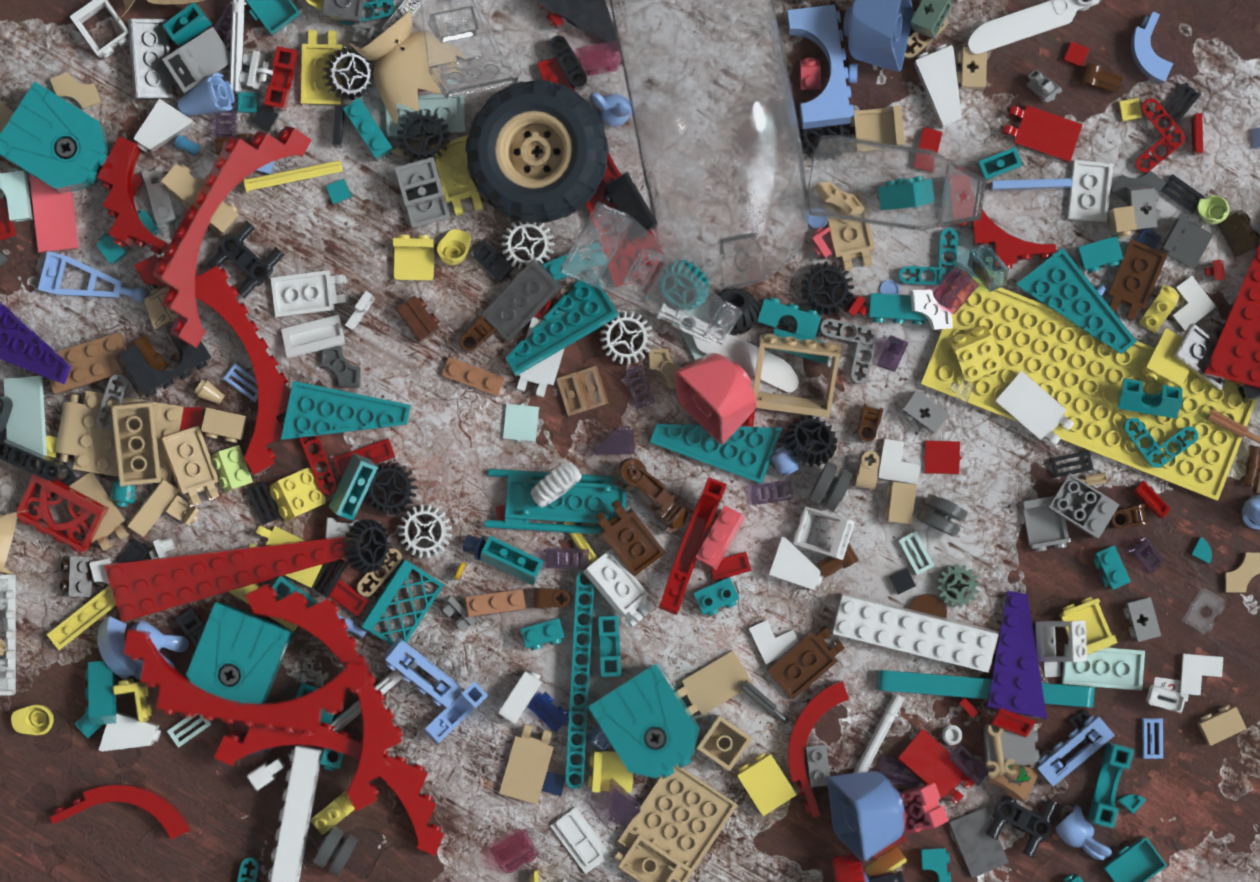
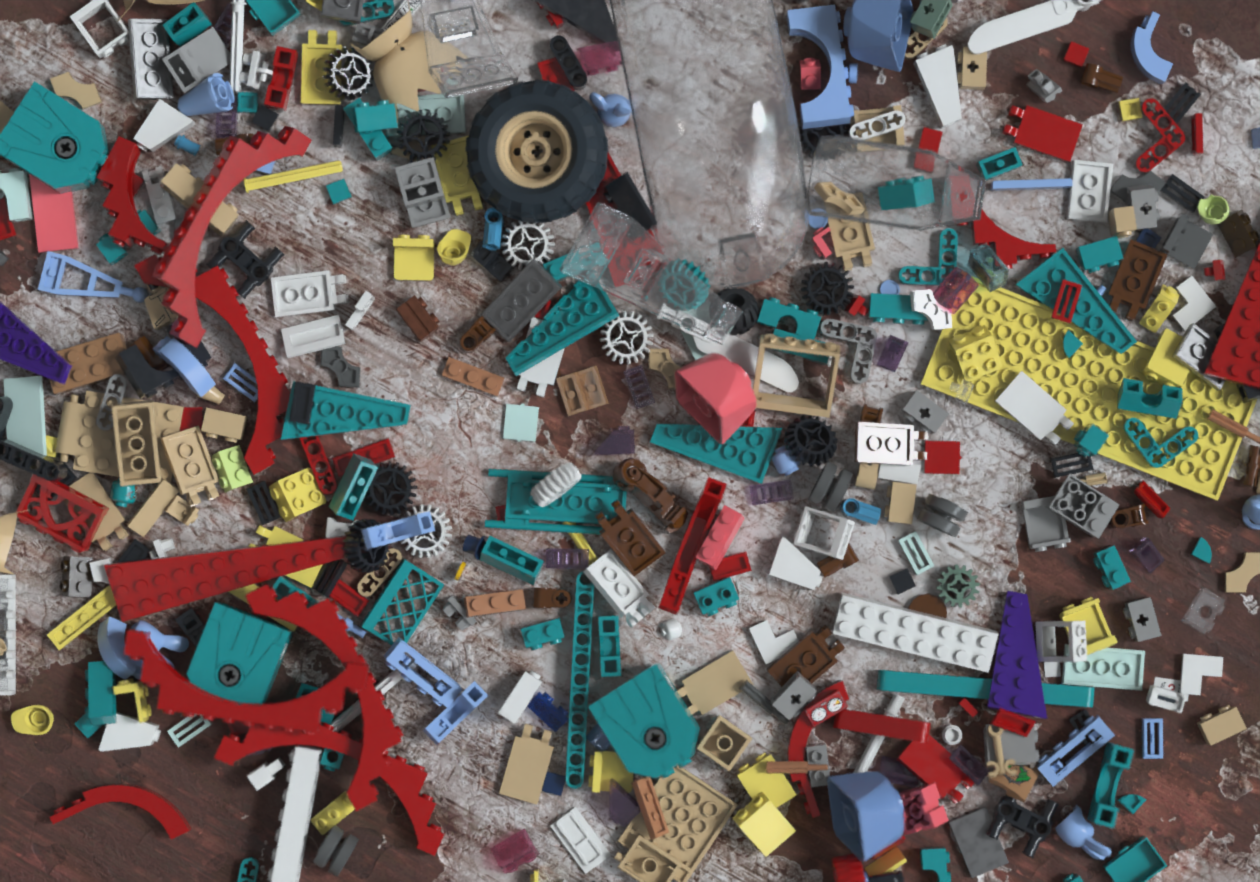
none -> light blue arch [152,336,216,397]
none -> black tile [289,382,316,424]
none -> teal brick [352,100,398,133]
none -> light blue arch [362,511,435,549]
none -> dark azure piece [483,208,504,251]
none -> nougat plate [631,776,669,839]
none -> white piece [660,619,682,640]
none -> light yellow panel [733,792,796,857]
none -> nougat axle [766,761,828,773]
none -> light grey brick [770,671,817,720]
none -> slope [804,689,848,727]
none -> red beam [833,709,931,743]
none -> dark azure piece [840,498,881,525]
none -> white beam [849,110,906,142]
none -> tile [854,422,928,465]
none -> red tile [1051,279,1082,324]
none -> teal tile [1063,330,1083,358]
none -> teal brick [1074,424,1109,457]

